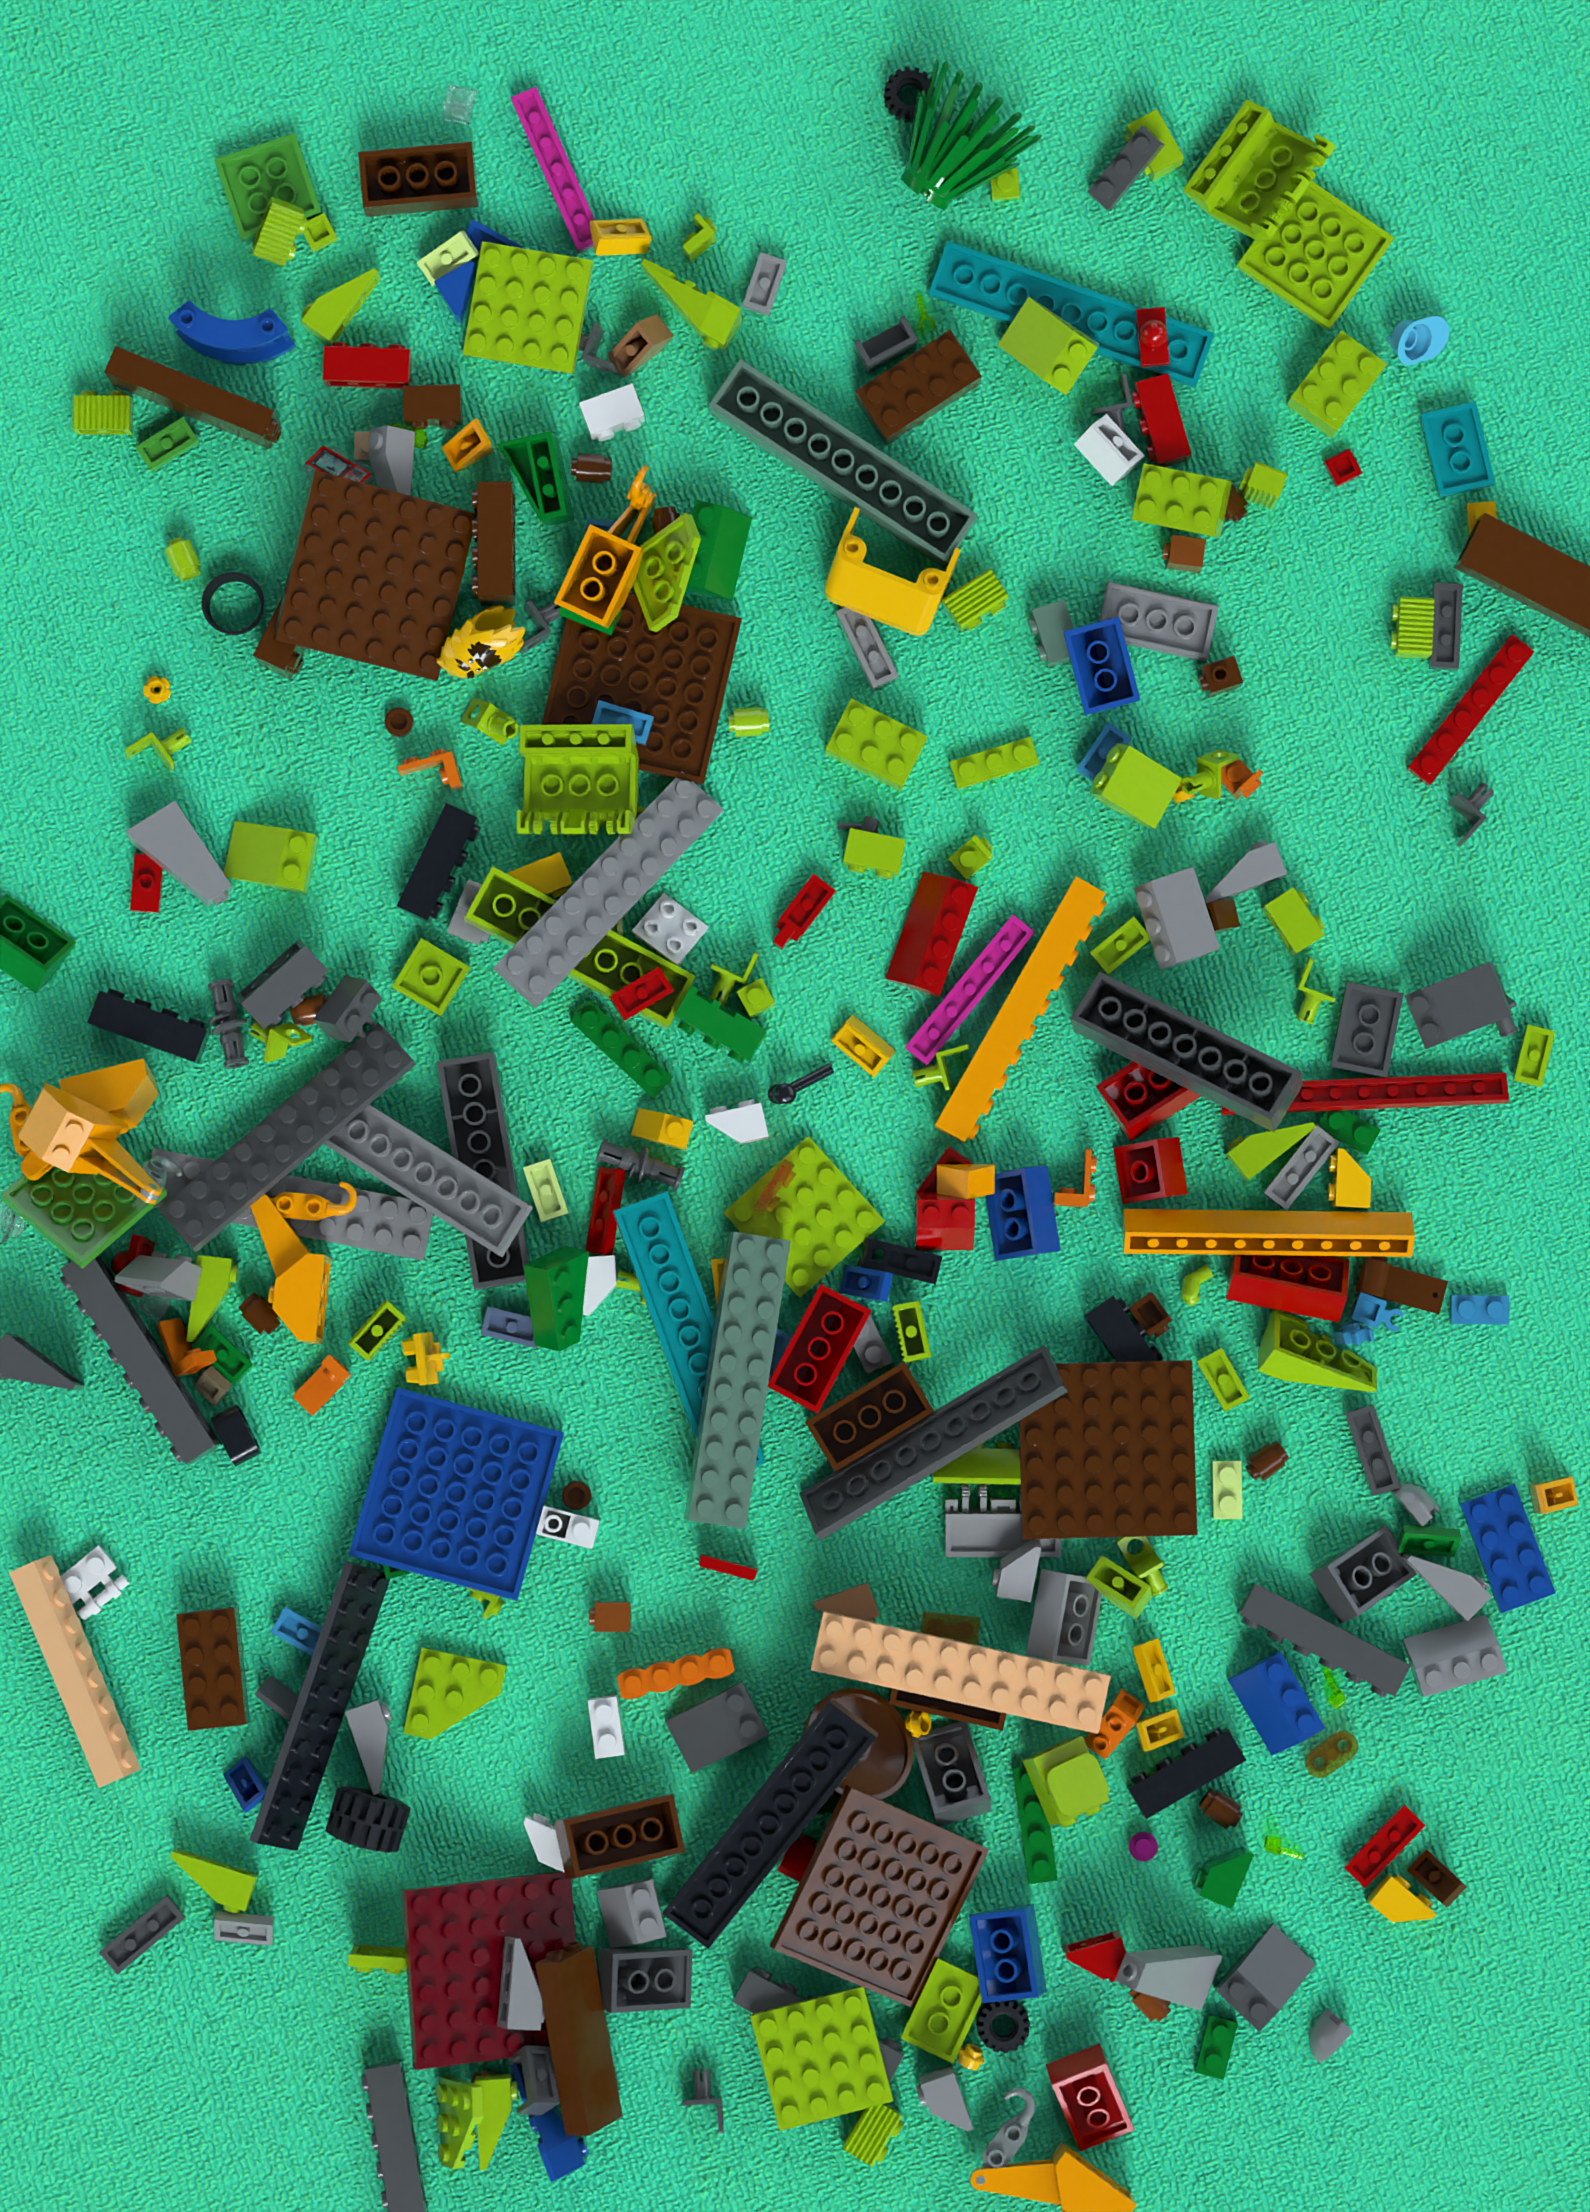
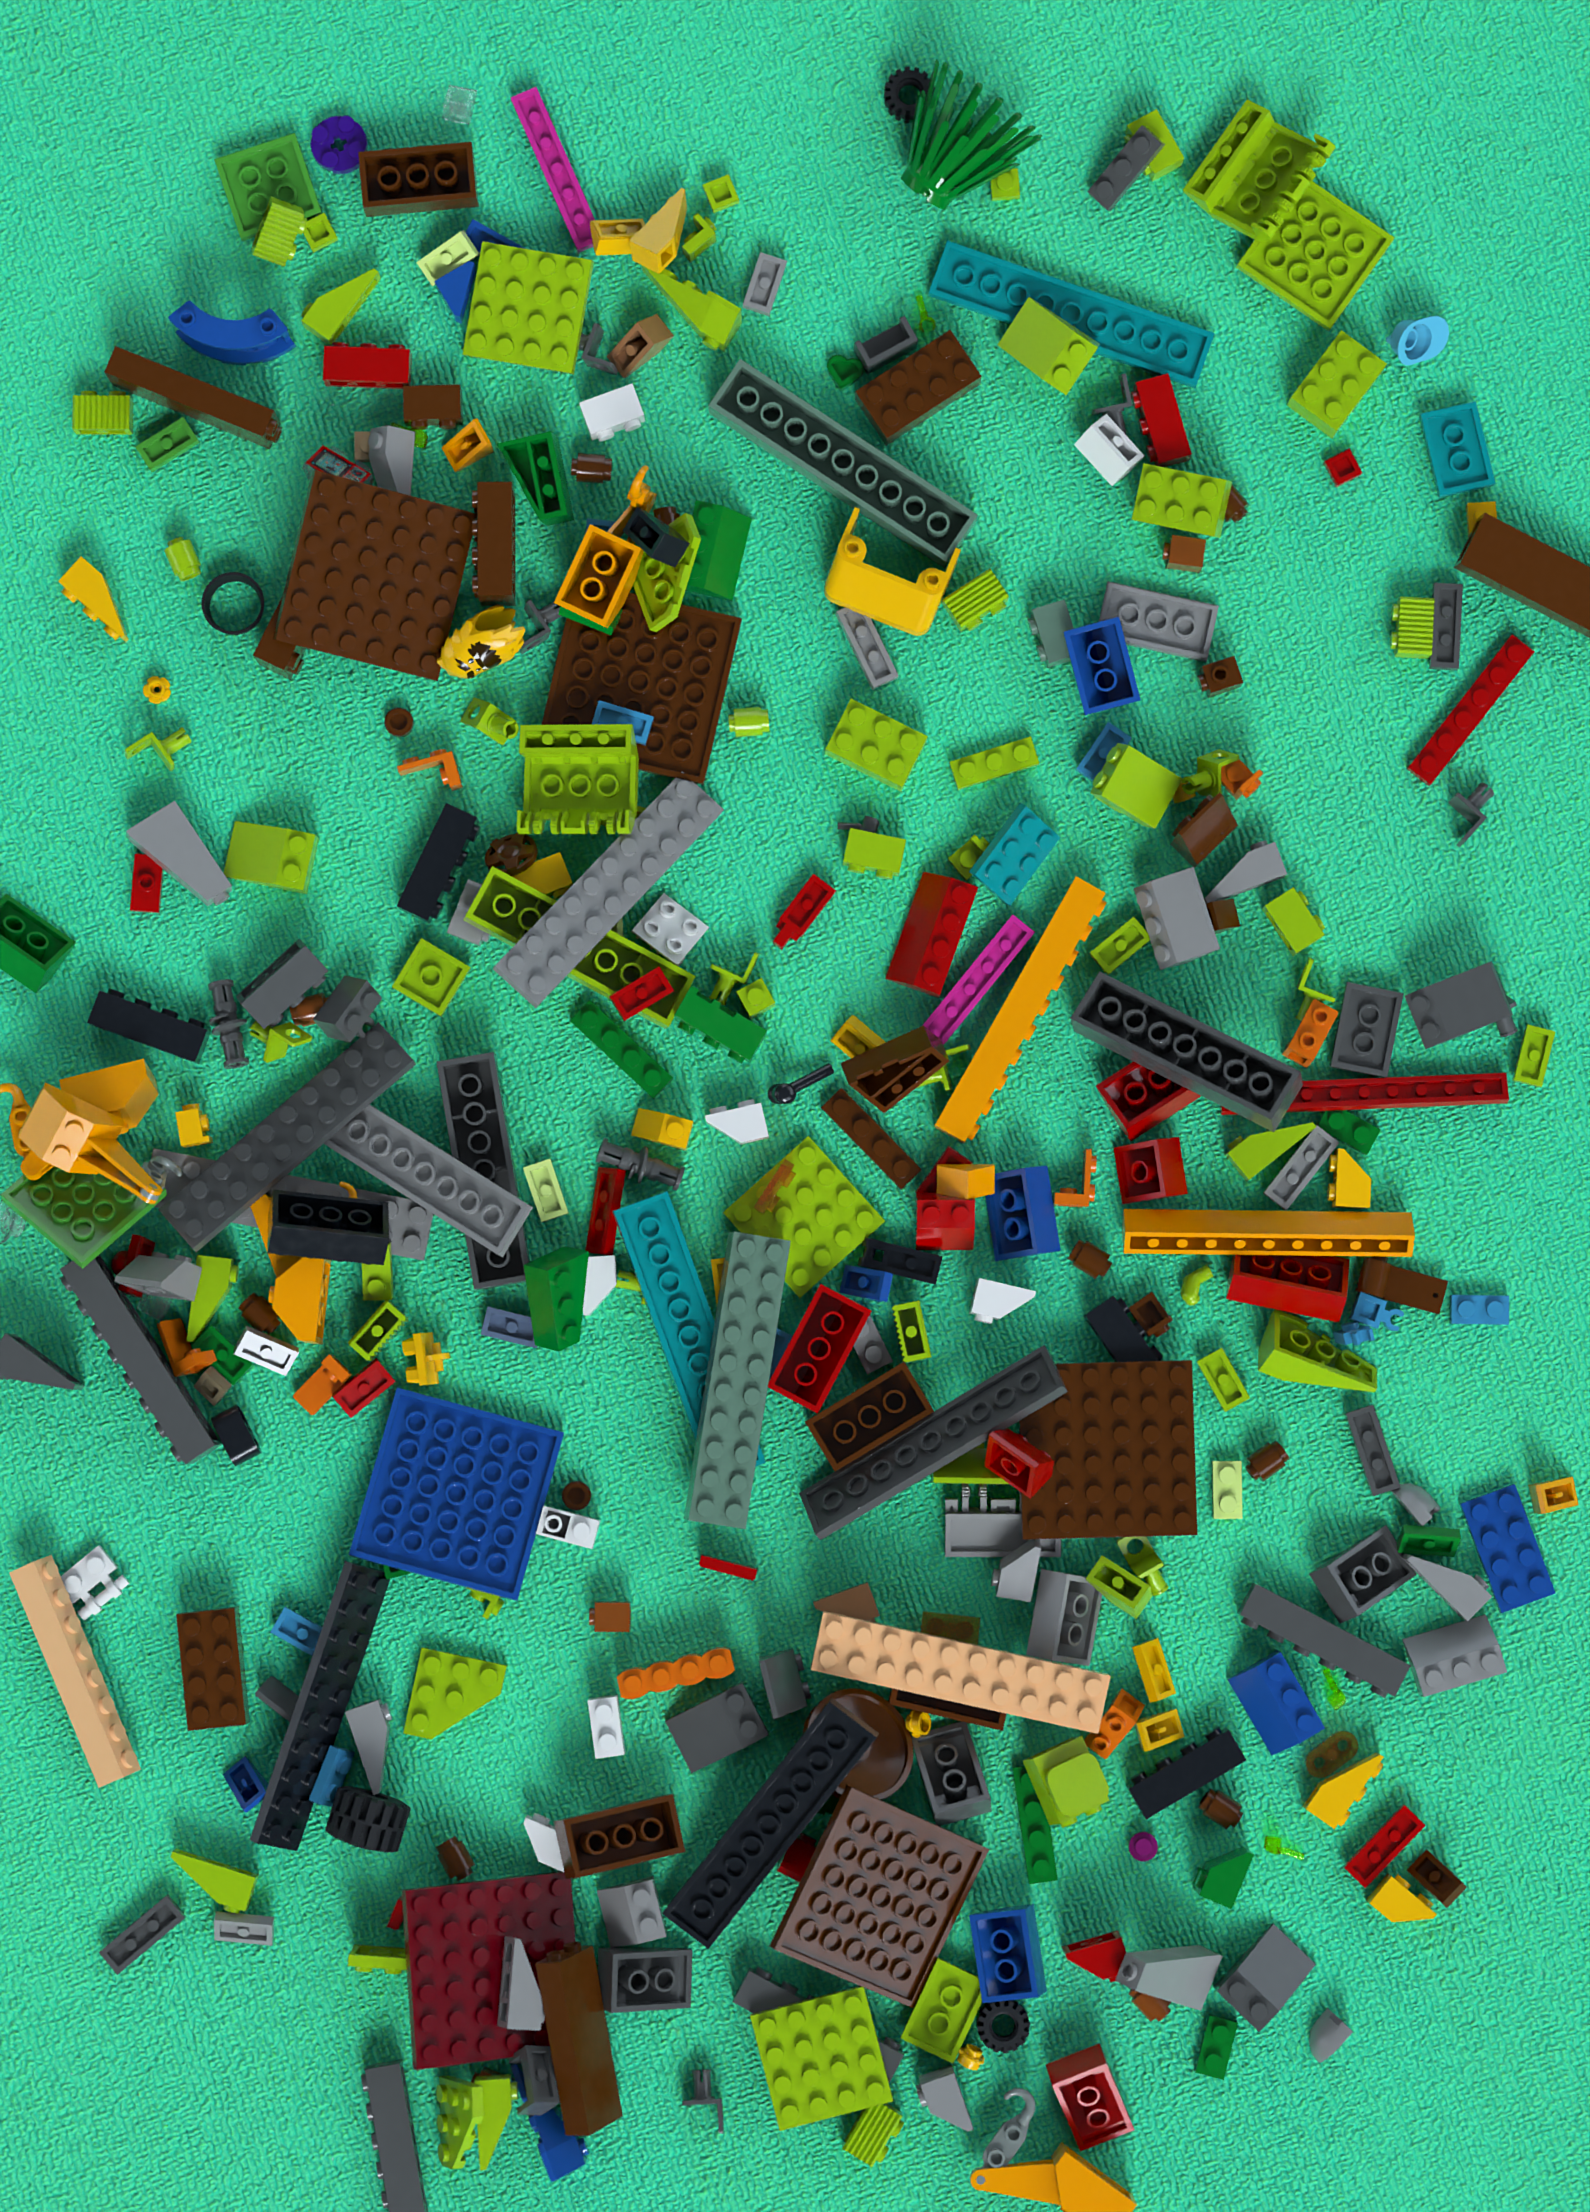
red tile [1136,307,1170,367] -> none
lime brick [1239,461,1288,510] -> none
none -> yellow slope [58,556,129,642]
none -> yellow brick [175,1103,213,1148]
none -> plate [233,1326,299,1376]
none -> black brick [267,1189,389,1265]
none -> dark azure plate [309,1745,355,1807]
none -> dark purple plate [311,116,368,174]
none -> red plate [332,1358,396,1418]
none -> lime plate [362,1242,394,1300]
none -> red tile [387,1896,403,1930]
none -> reddish brown brick [435,1835,475,1881]
none -> reddish brown wheel [485,832,538,876]
none -> black slope [623,506,690,568]
none -> yellow slope [630,188,687,274]
none -> lime plate [703,174,739,213]
none -> dark grey slope [759,1648,811,1719]
none -> reddish brown plate [821,1088,922,1190]
none -> green tile [827,355,864,391]
none -> reddish brown wedge [841,1025,949,1113]
none -> teal plate [969,803,1061,906]
none -> white slope [969,1278,1036,1324]
none -> red slope [984,1428,1054,1499]
none -> reddish brown brick [1067,1239,1112,1279]
none -> reddish brown slope [1171,792,1238,868]
none -> orange bracket [1282,999,1338,1068]
none -> yellow slope [1302,1752,1384,1829]

